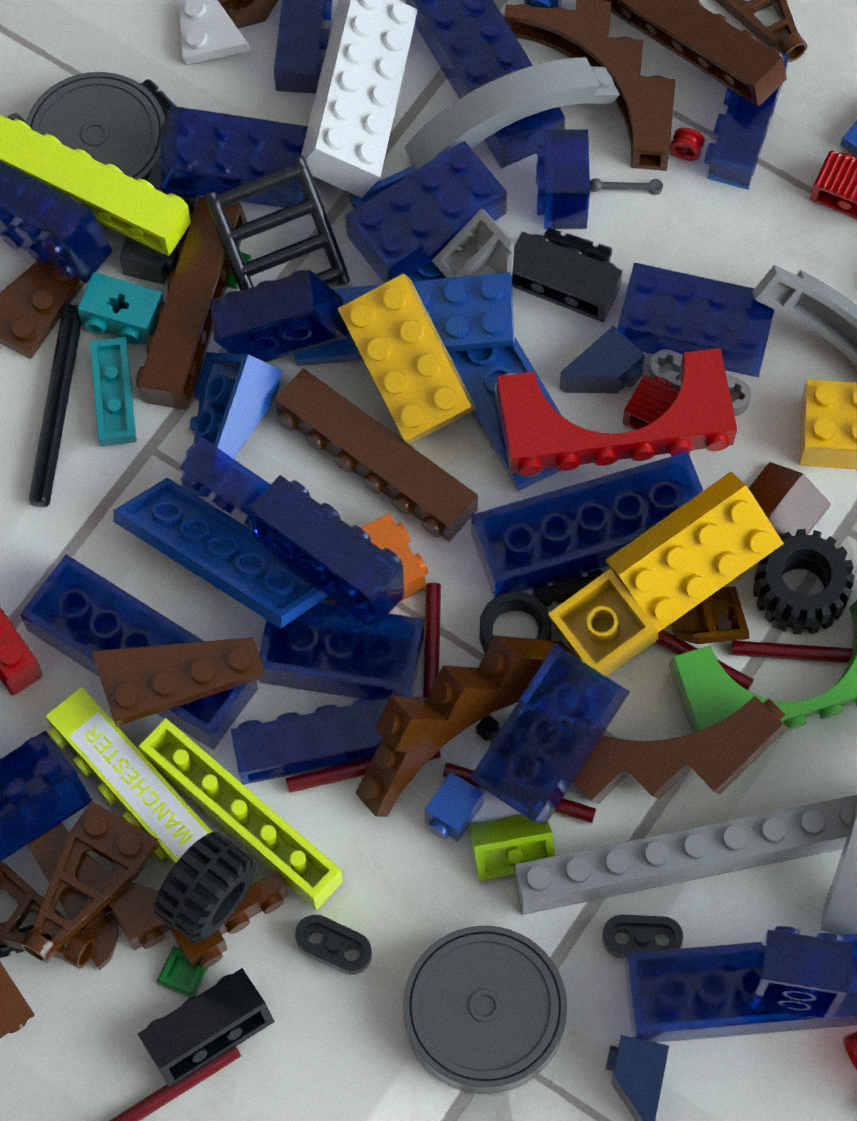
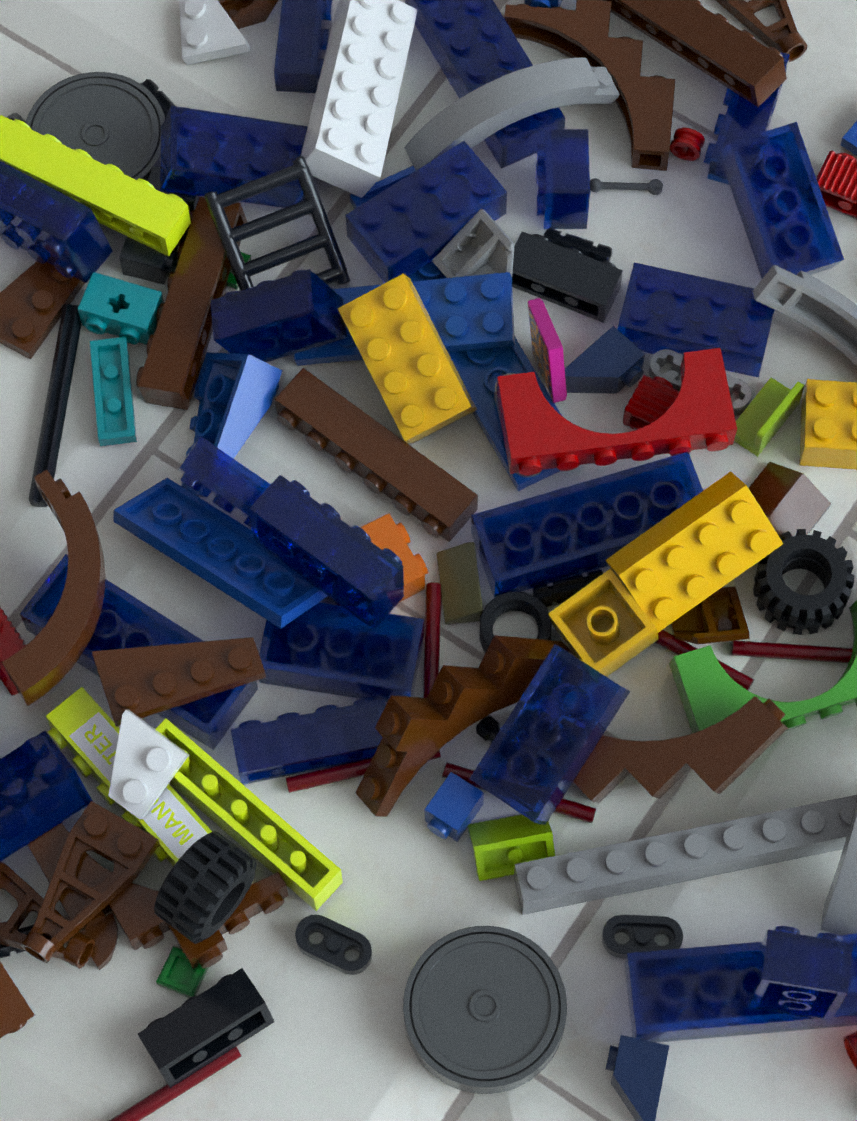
none -> reddish brown arch [2,470,106,706]
none -> white wing [108,710,189,820]
none -> olive slope [437,542,483,625]
none -> dark pink tile [528,298,567,403]
none -> clear blue brick [719,122,844,279]
none -> lime panel [734,377,805,457]

